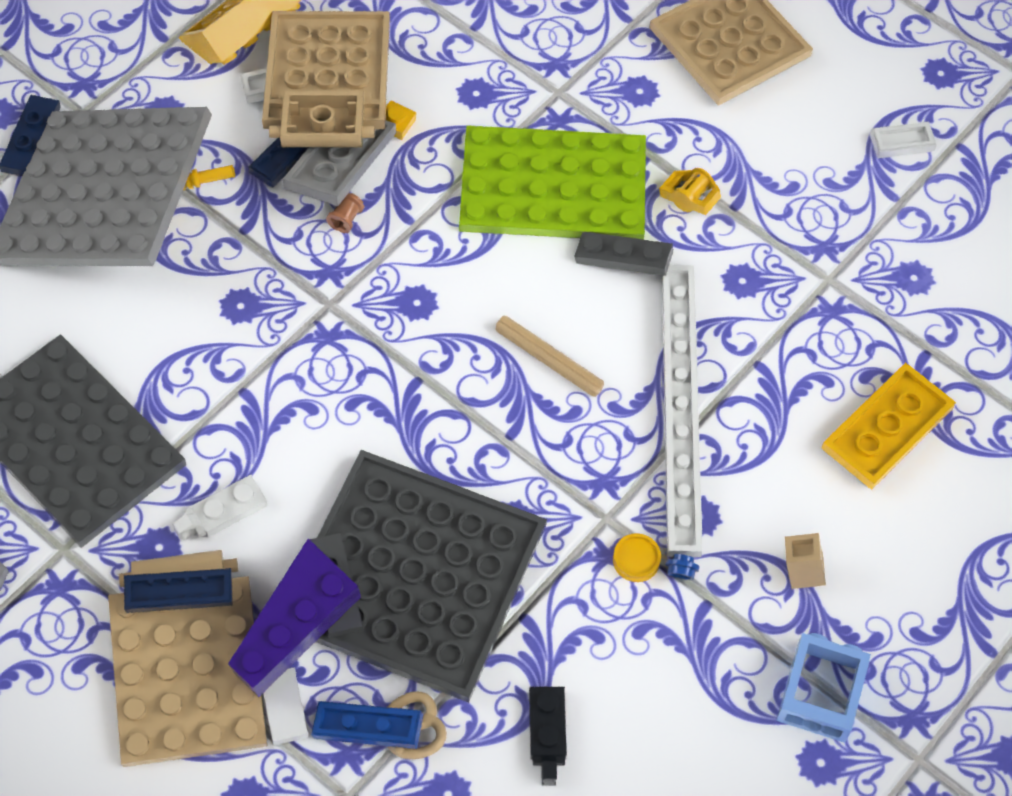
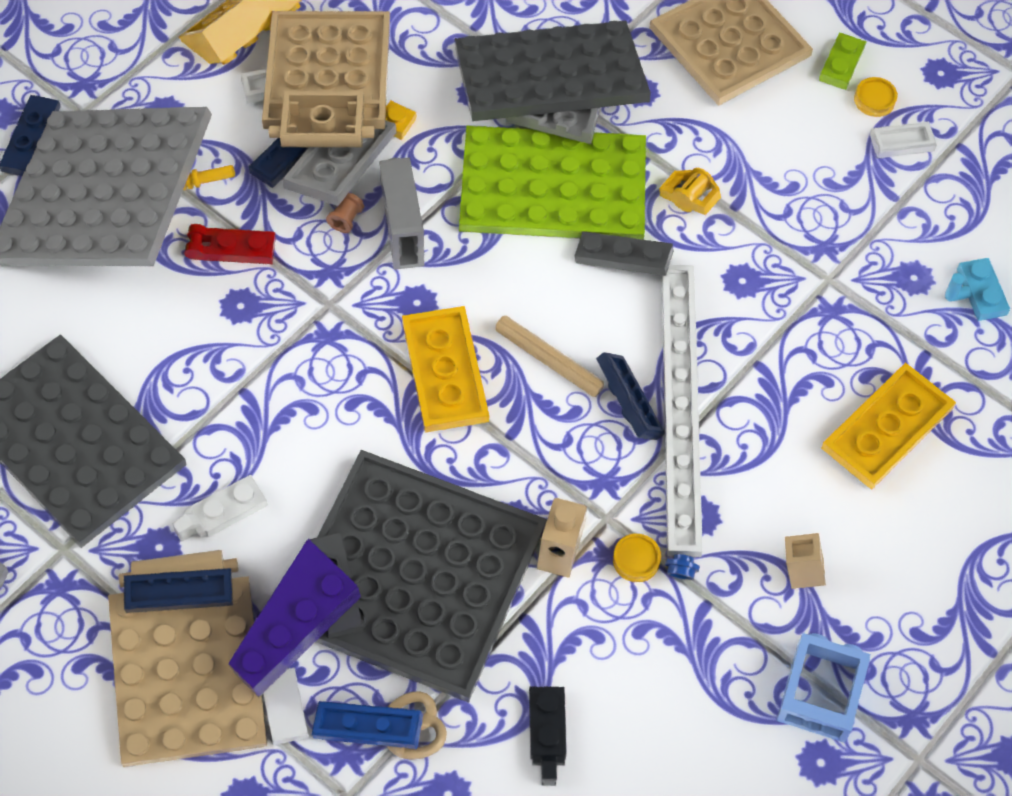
none -> red plate [184,223,276,265]
none -> light grey slope [379,157,425,270]
none -> yellow plate [402,306,490,433]
none -> dark grey plate [454,20,651,122]
none -> light grey wing [506,108,599,144]
none -> tan torso [537,498,587,578]
none -> dark blue plate [596,352,665,440]
none -> lime plate [819,32,867,90]
none -> yellow piece [854,77,898,117]
none -> medium azure plate [945,257,1010,321]

